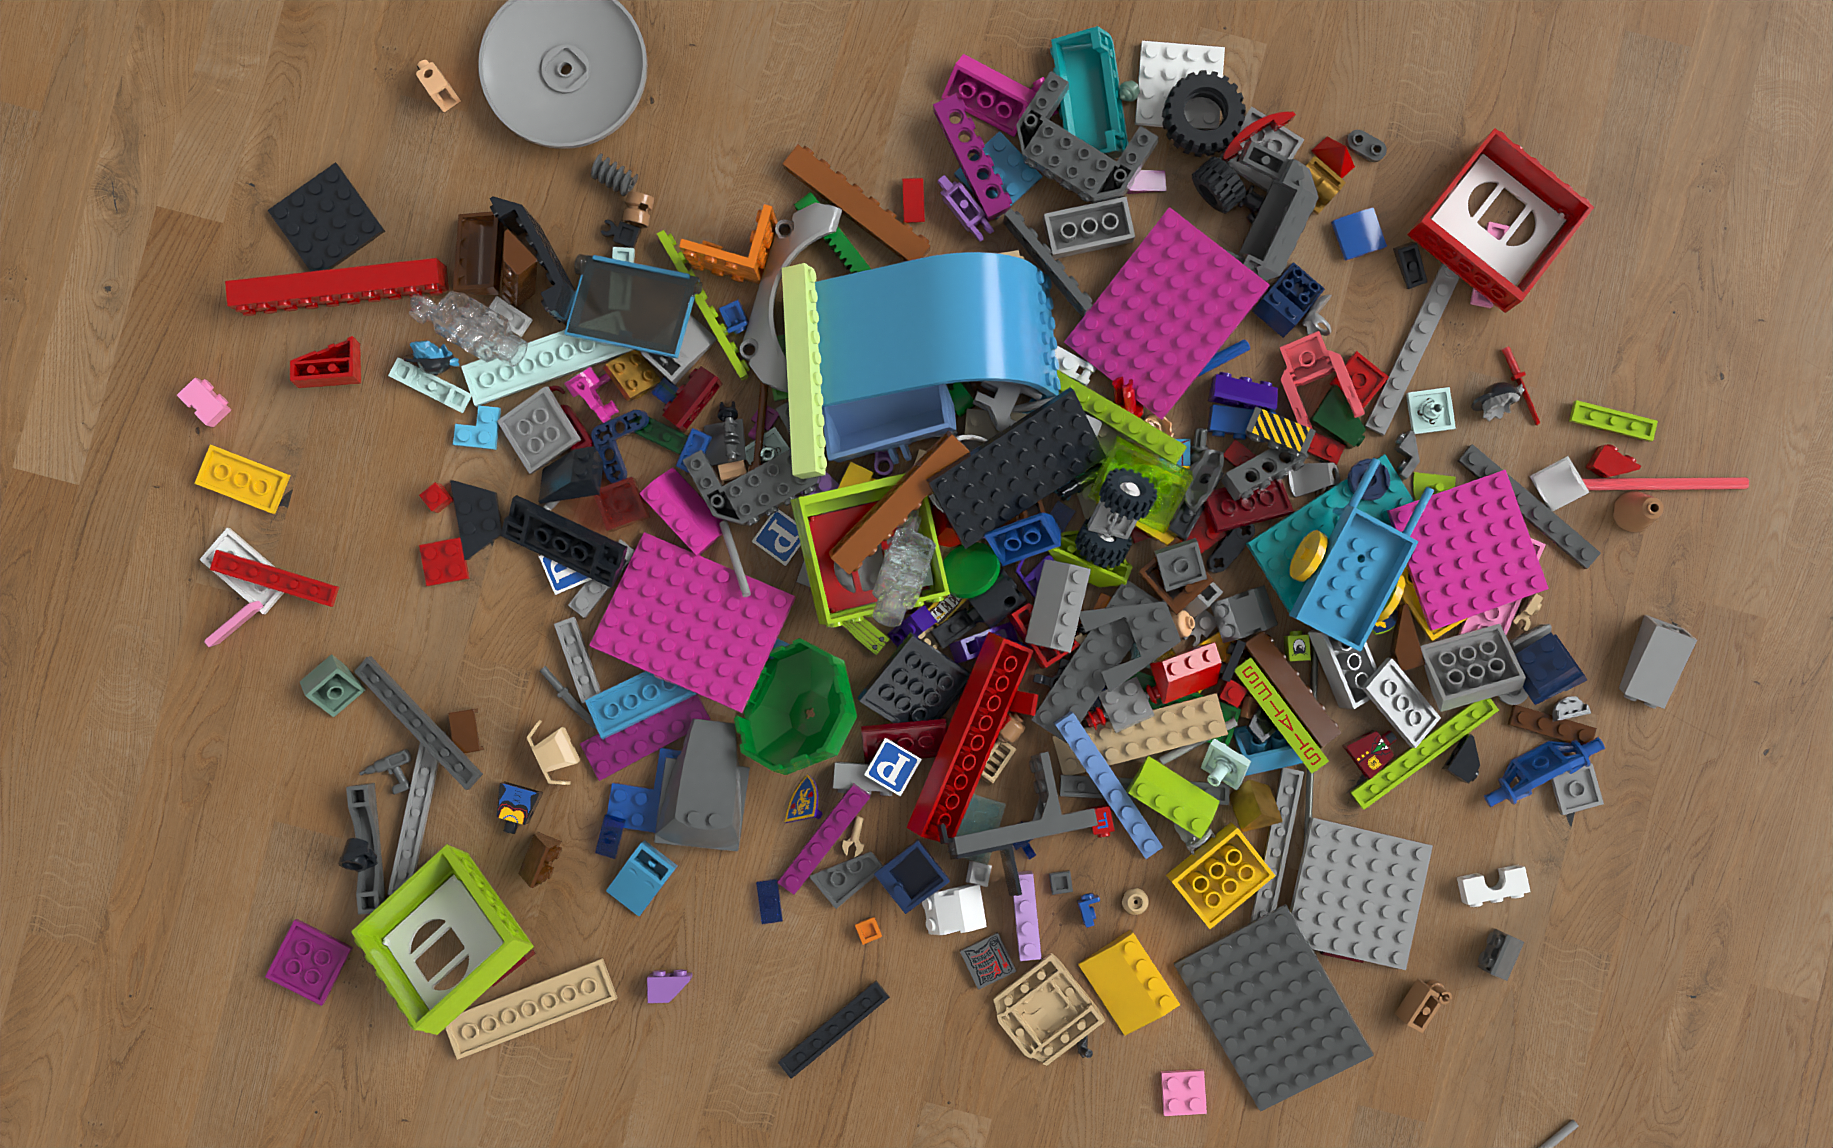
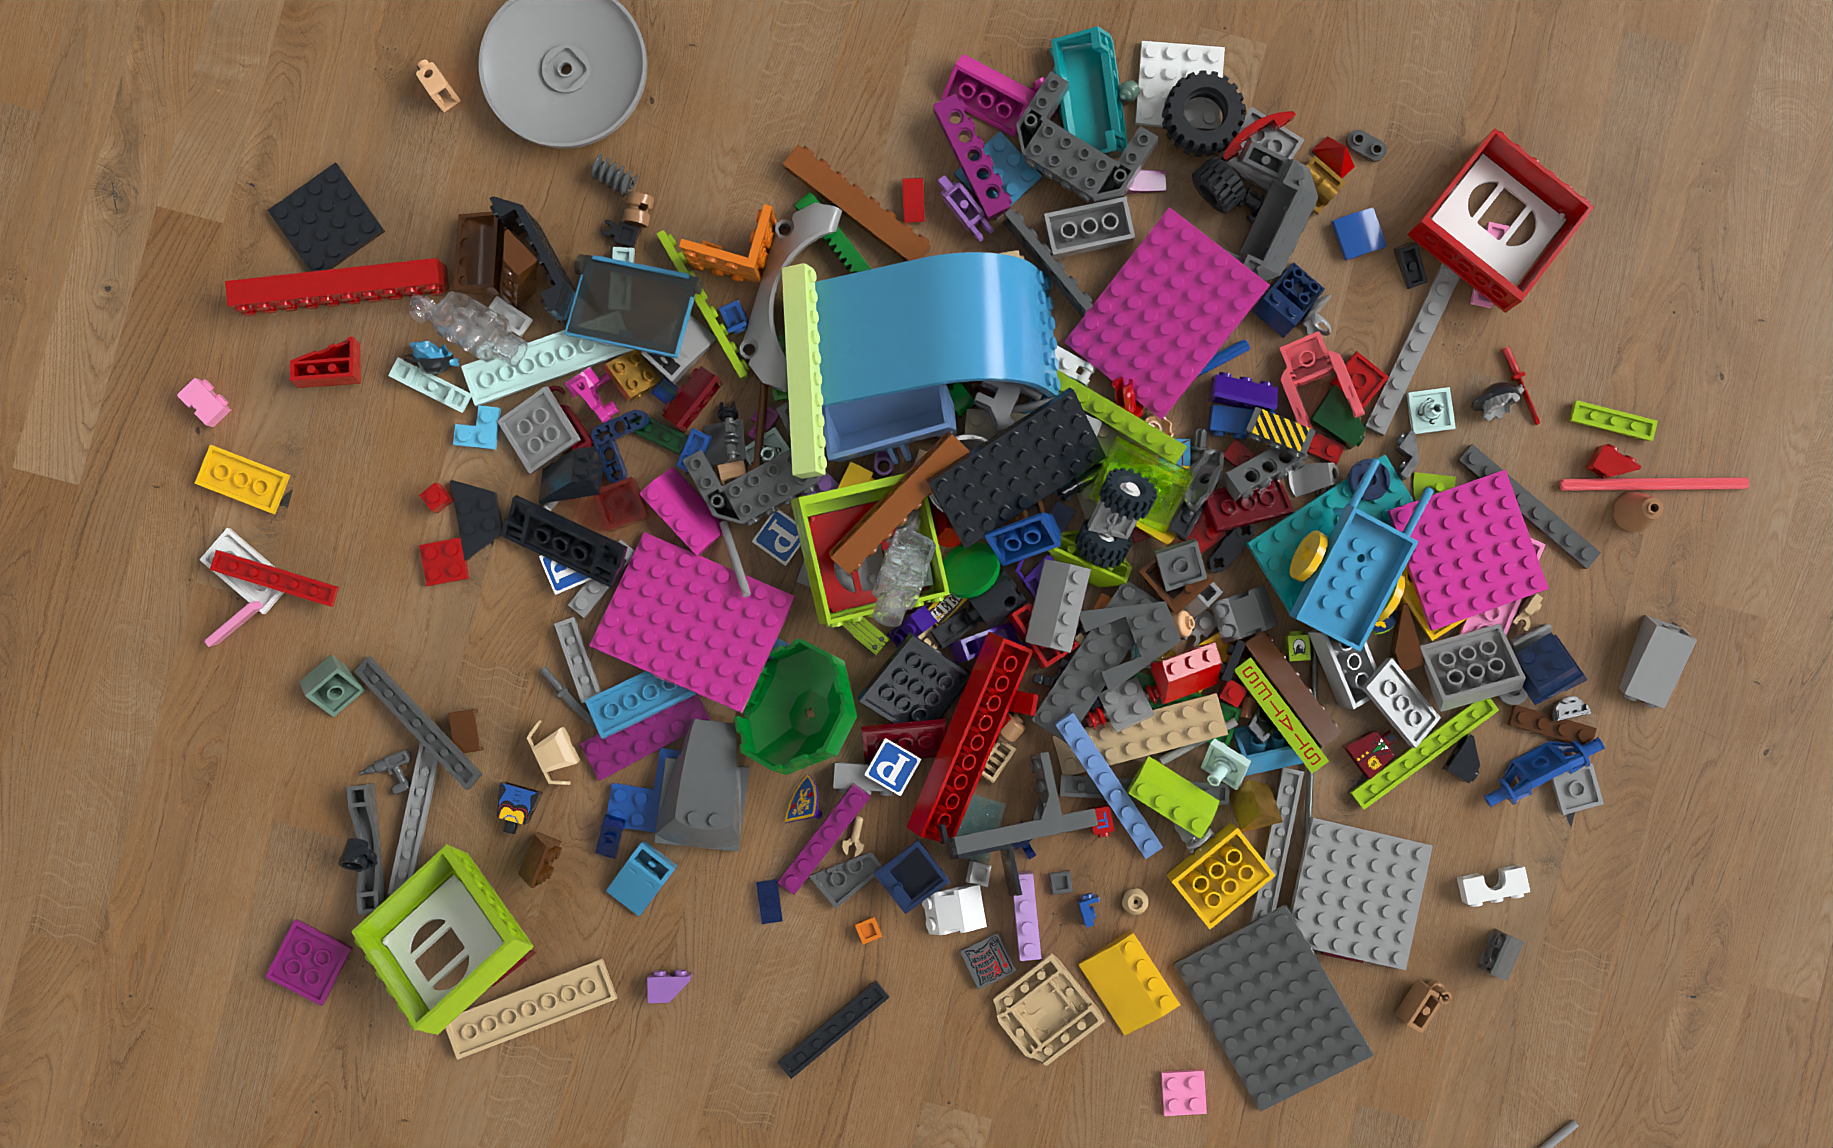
black bar [1077,1035,1093,1058] -> none
white piece [1530,456,1589,512] -> none

